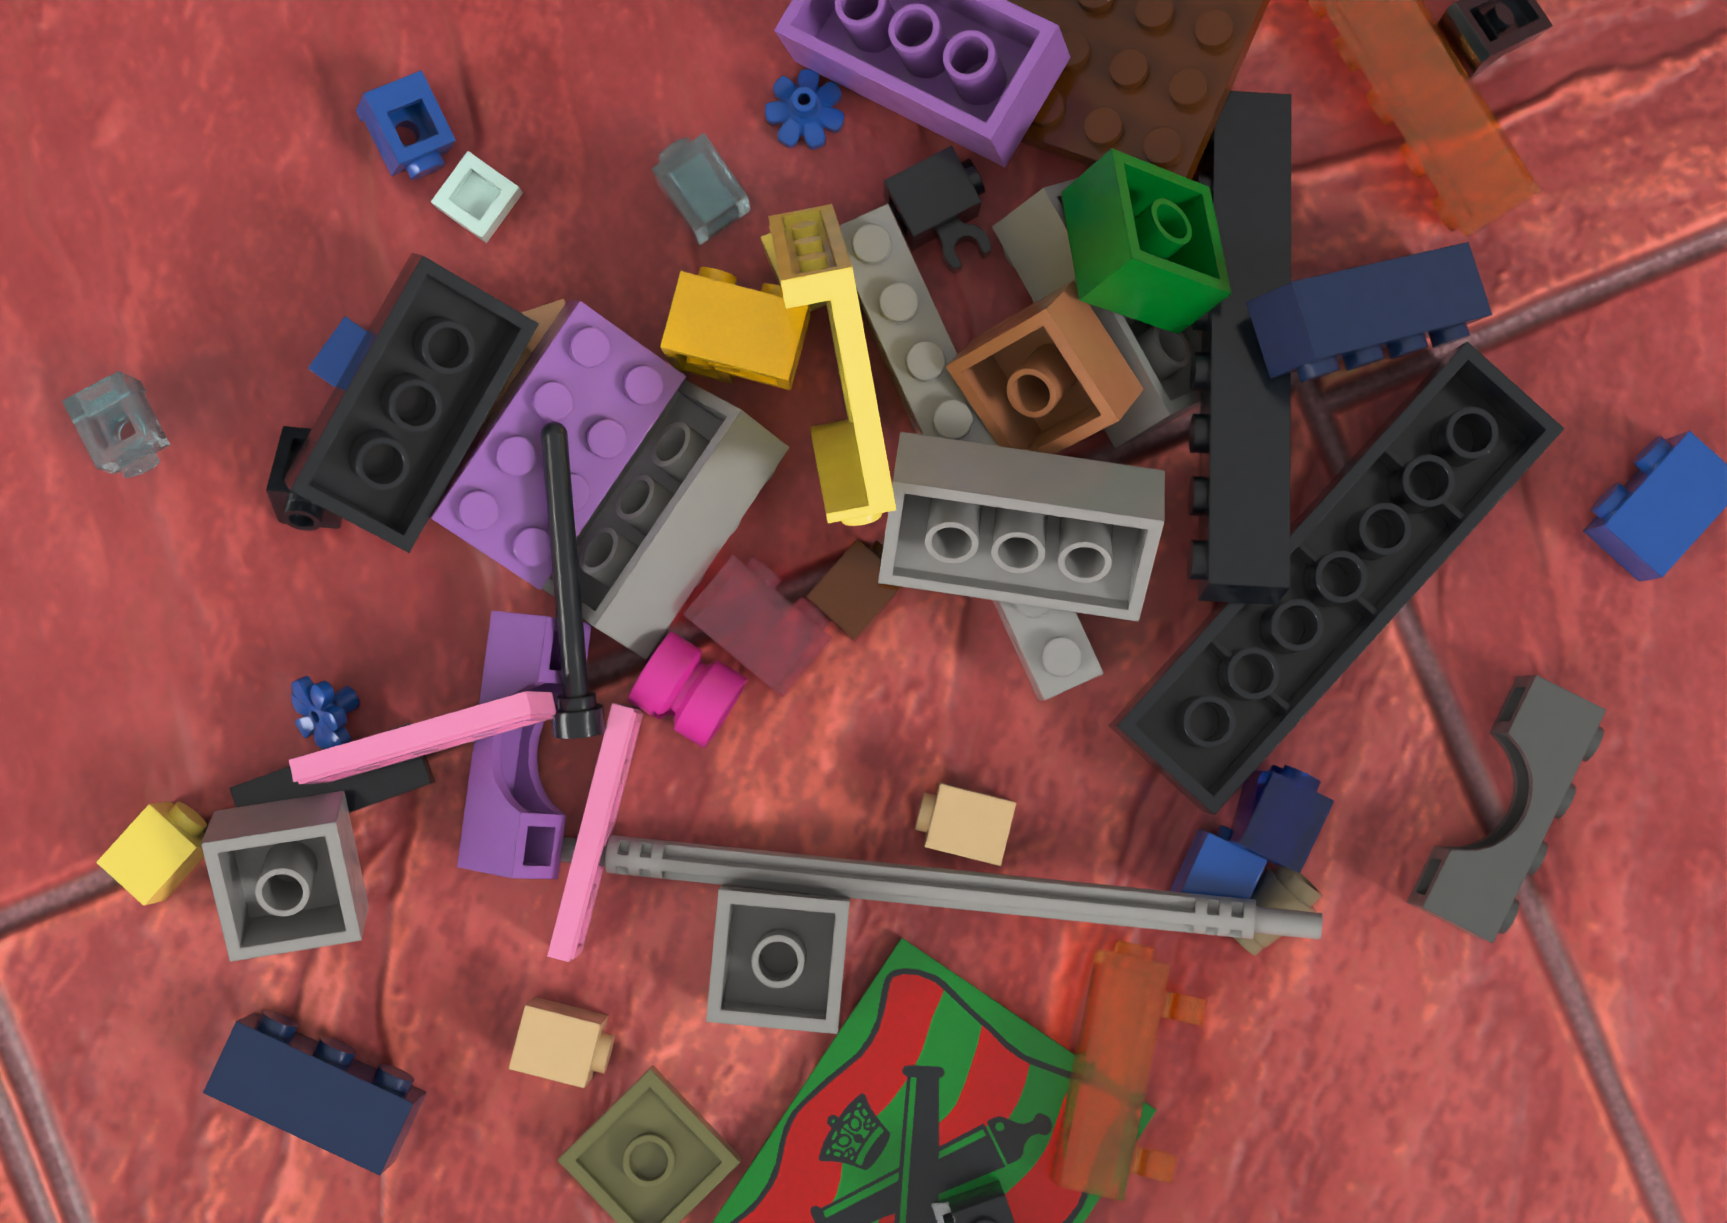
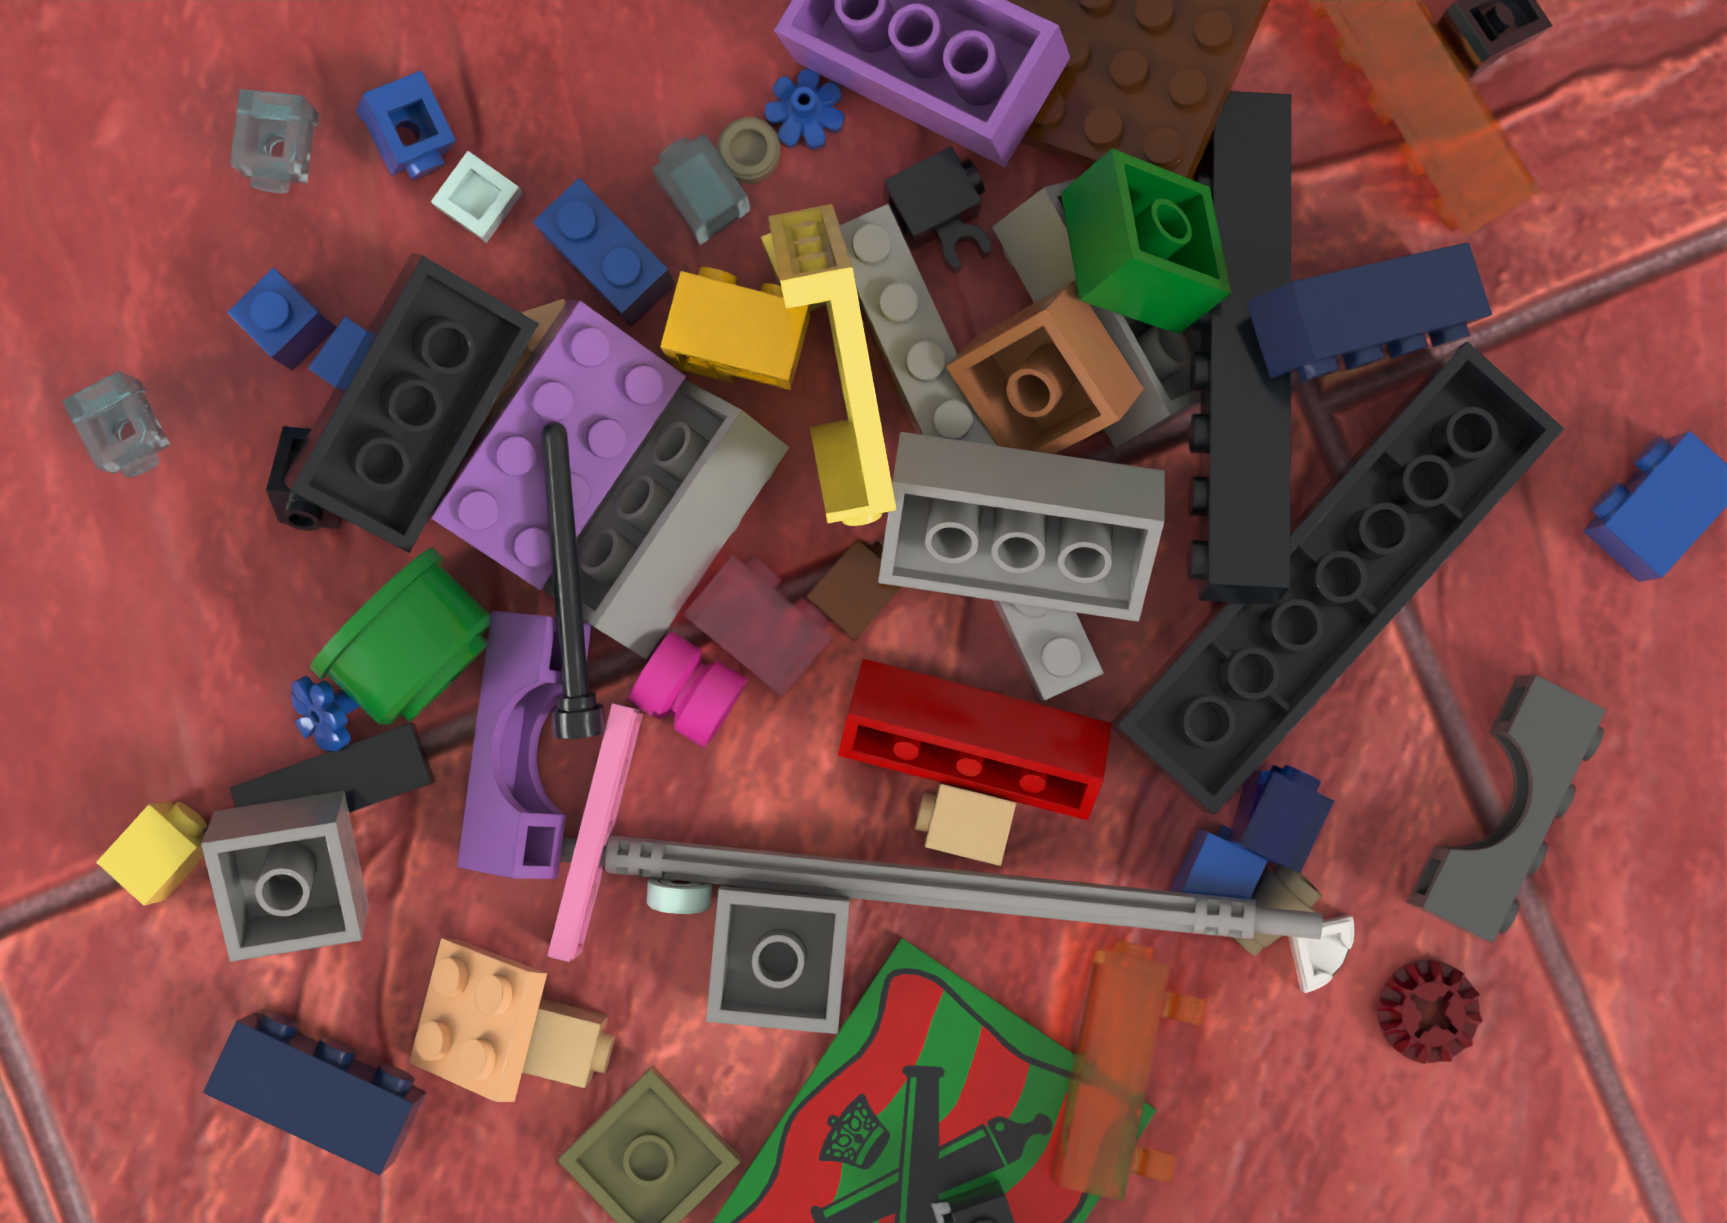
bright pink tile [289,691,556,784] -> none
none -> blue brick [227,267,337,370]
none -> clear light blue brick [230,89,319,193]
none -> green wheel [309,547,491,725]
none -> light nougat plate [409,938,547,1102]
none -> blue brick [533,178,675,328]
none -> light aqua tile [647,878,712,914]
none -> dark tan tile [717,117,781,185]
none -> red brick [837,659,1112,821]
none -> white tile [1288,914,1354,993]
none -> dark red gear [1377,960,1483,1064]

